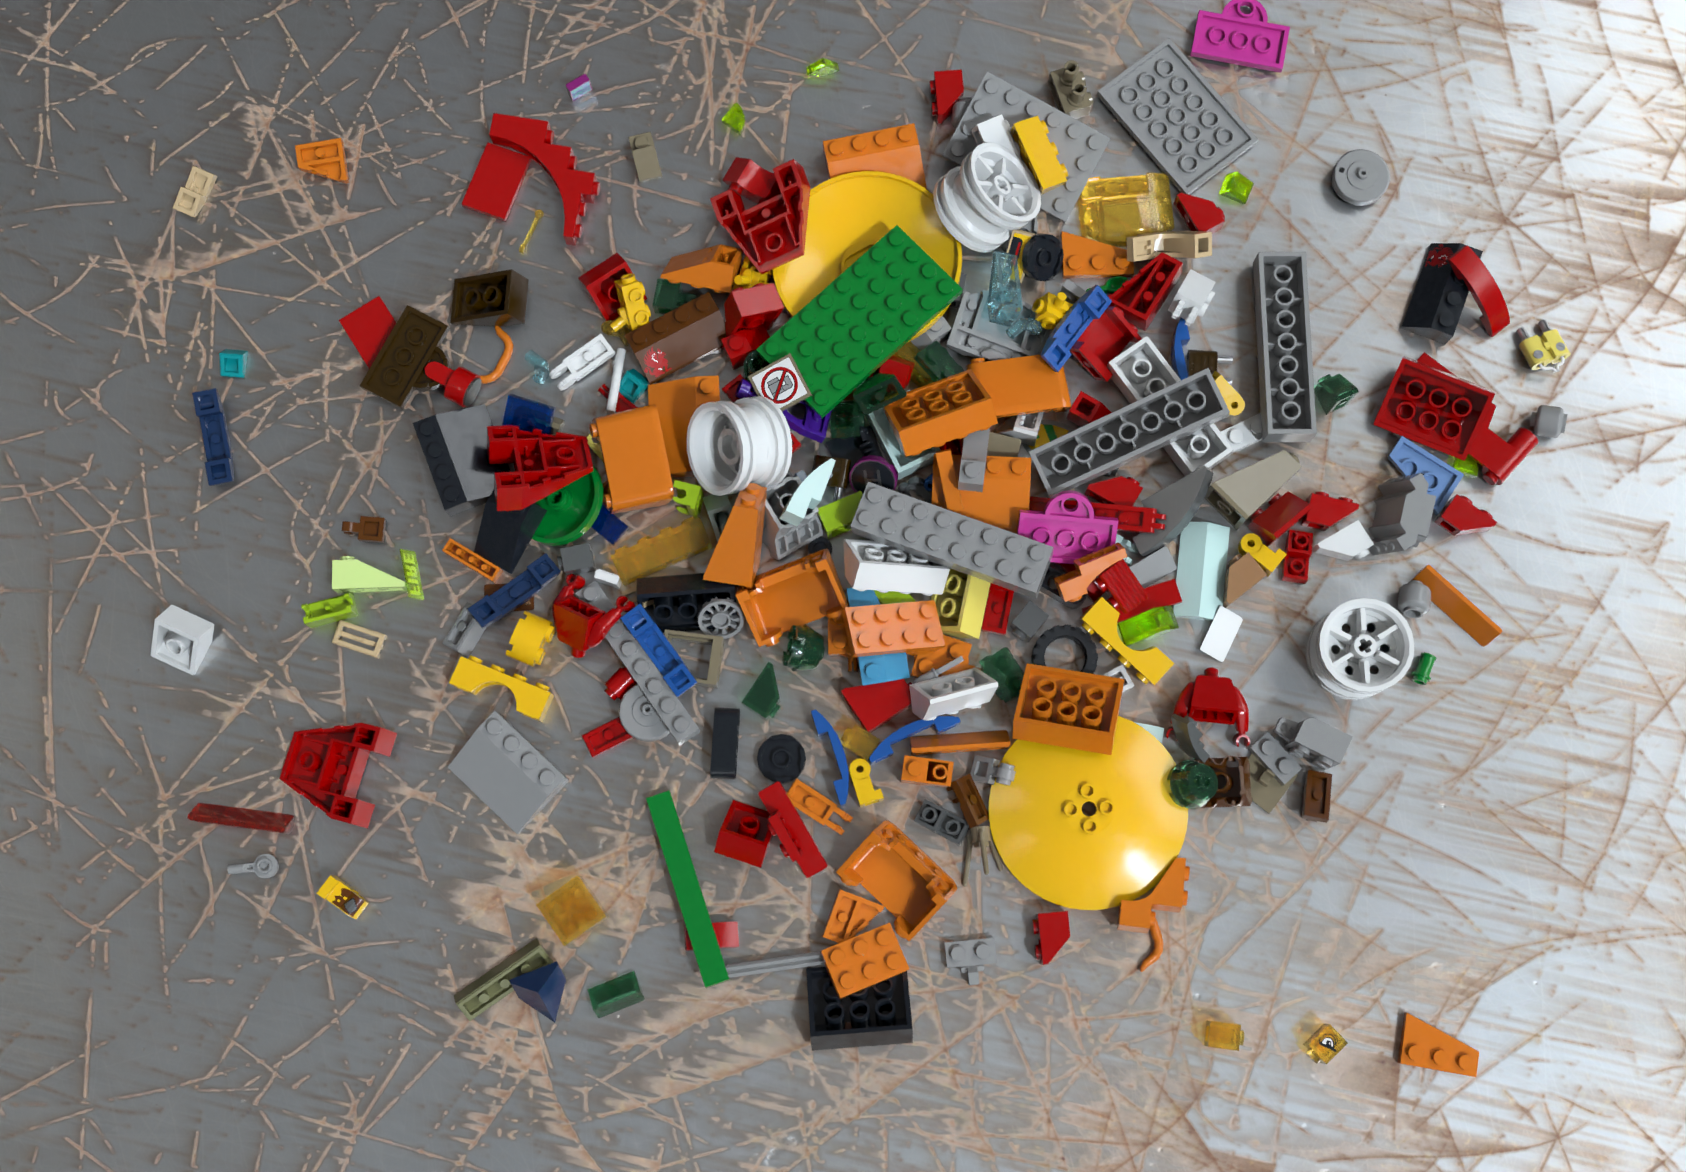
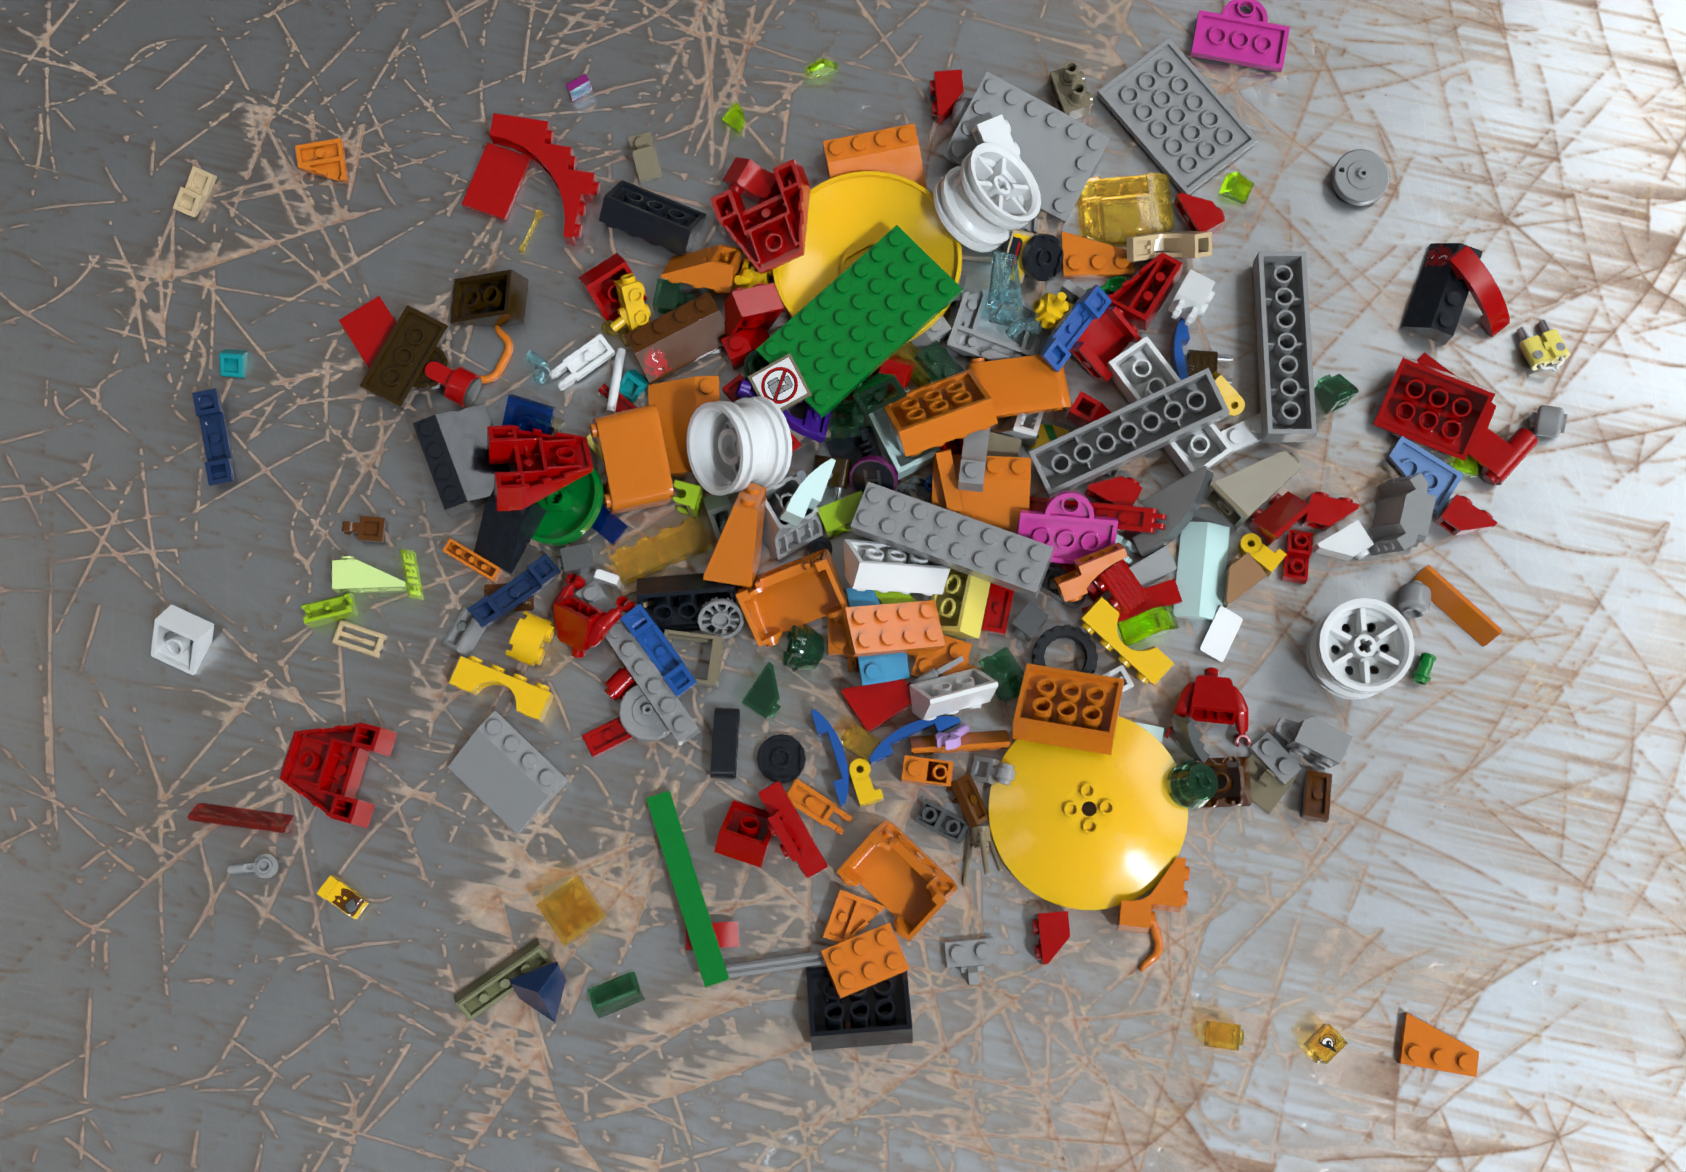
yellow slope [1011,116,1068,195] -> none
none -> black slope [599,180,707,255]
none -> lavender bar [935,724,970,750]

